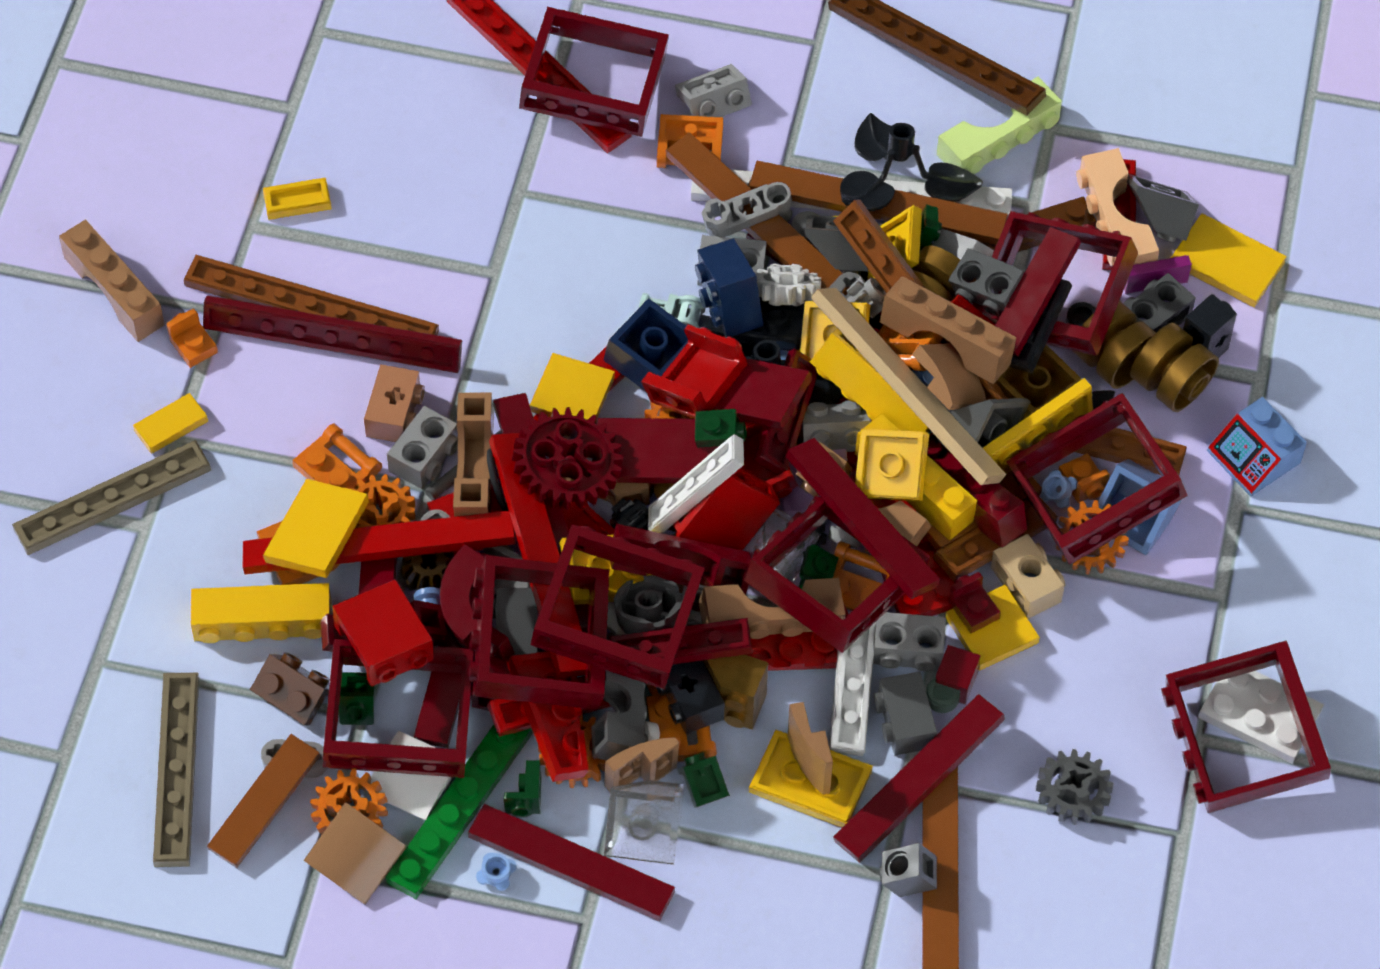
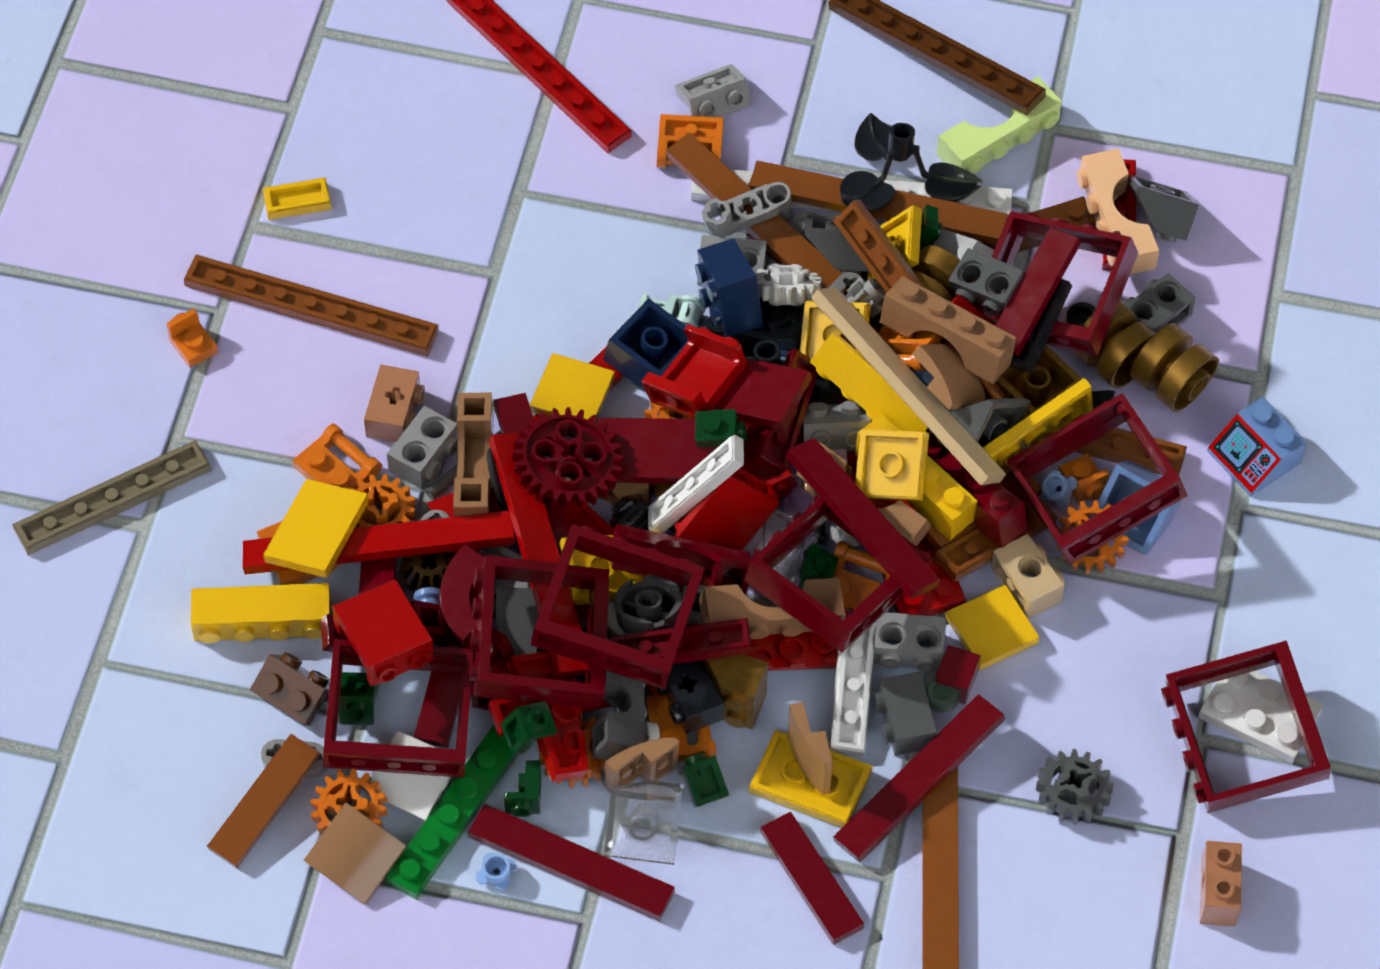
medium nougat arch [59,219,165,342] -> none
yellow tile [133,393,208,454] -> none
dark tan tile [153,672,199,867] -> none
dark red tile [203,295,462,373] -> none
dark red window [519,6,669,137] -> none
dark grey brick [879,843,937,897] -> none
dark red bracket [949,572,1001,633] -> none
magenta tile [1124,255,1192,294] -> none
yellow tile [1170,213,1287,308] -> none
black brick [1183,294,1237,358] -> none
none -> dark green bracket [500,701,557,756]
none -> dark red tile [760,811,864,945]
none -> nougat brick [1200,841,1242,927]

